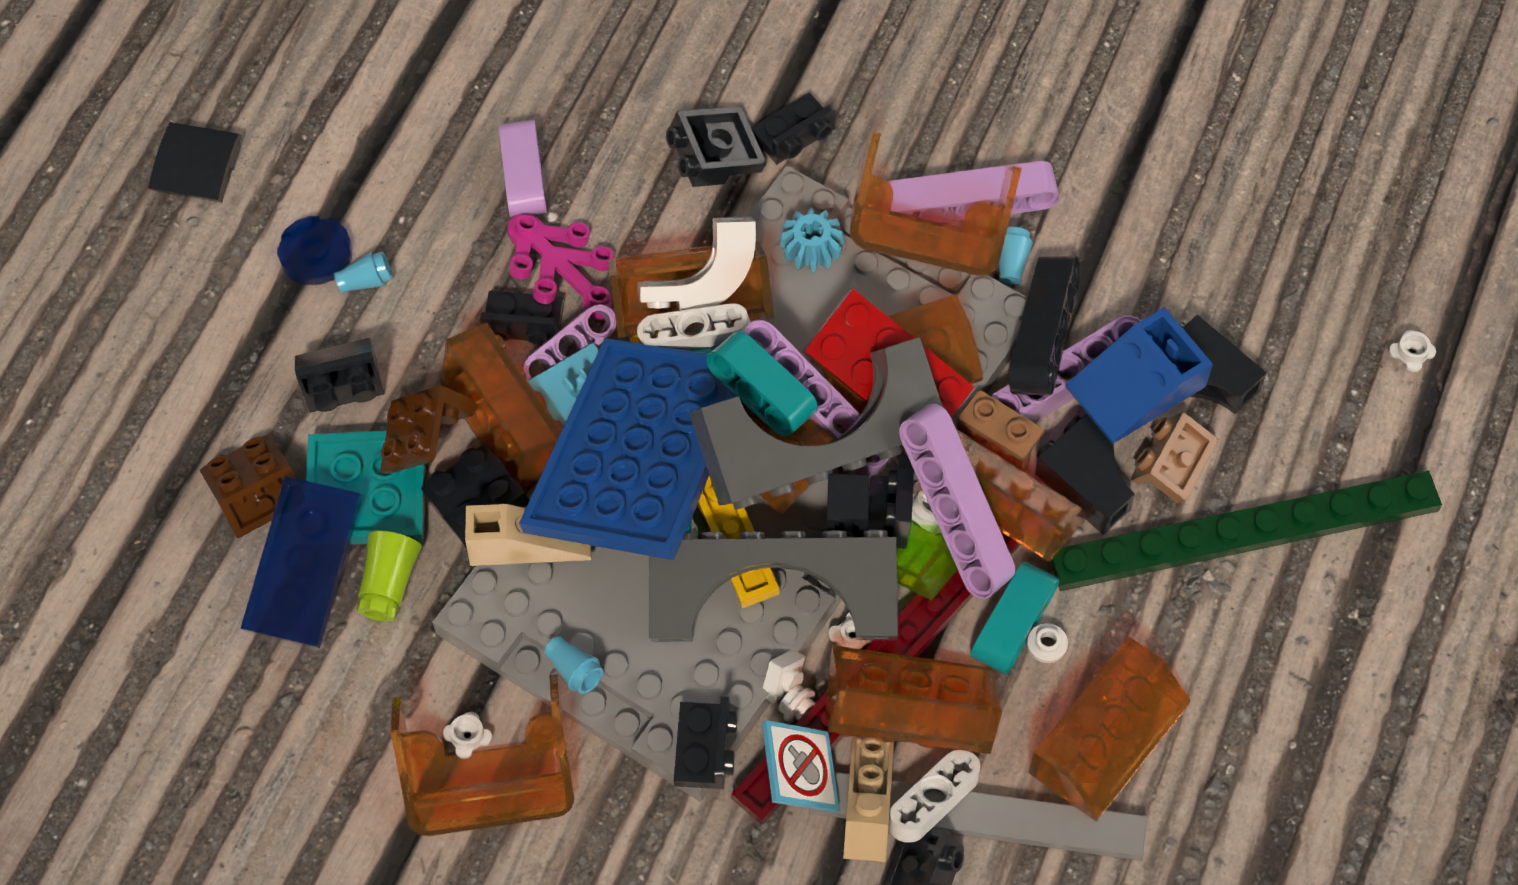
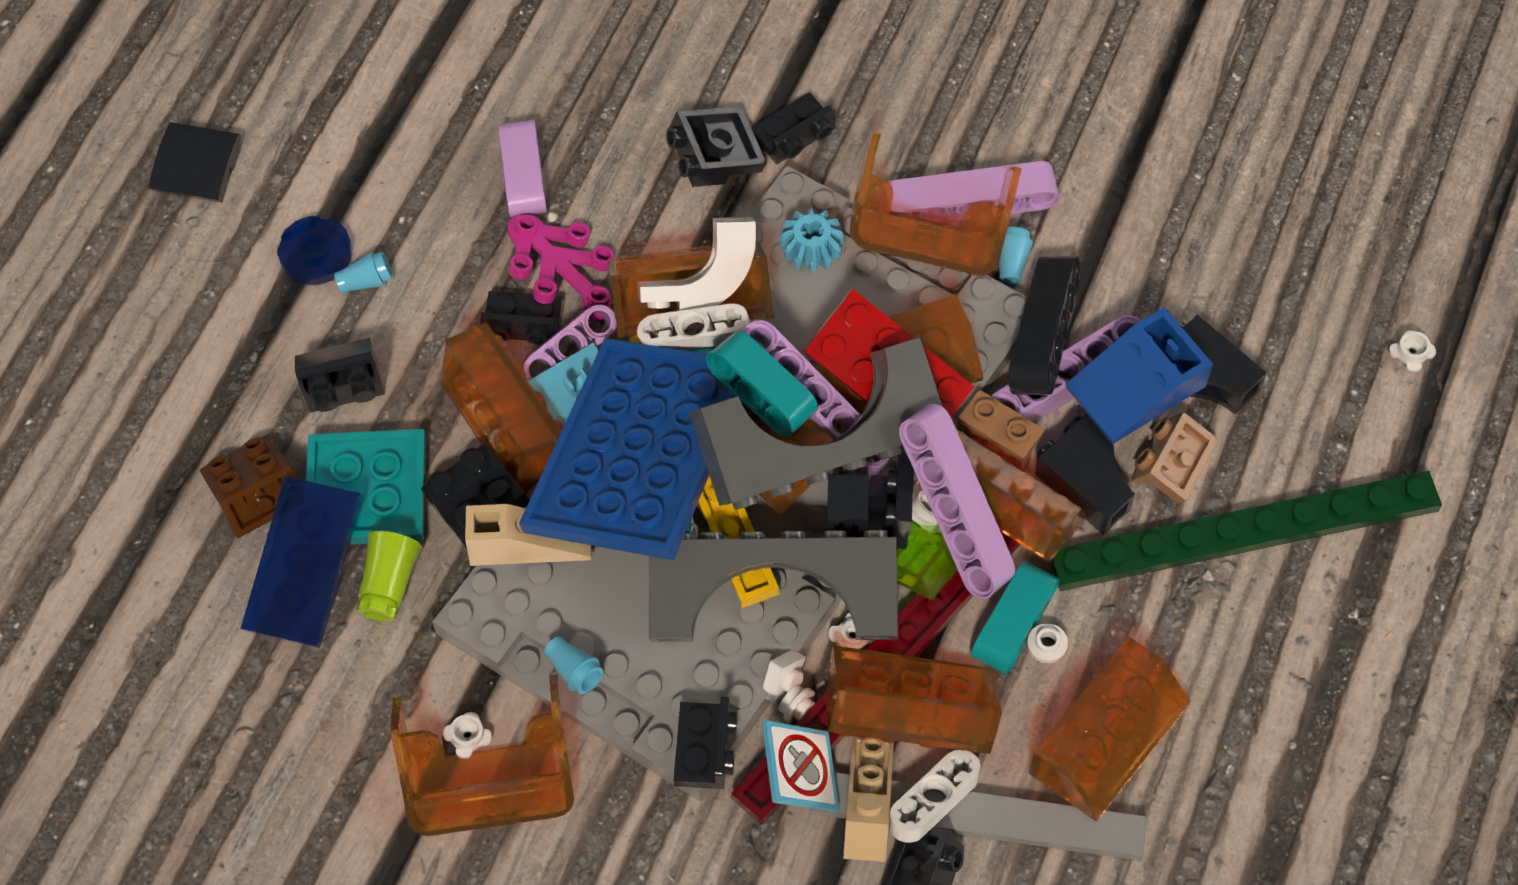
reddish brown bracket [380,385,477,475] -> none

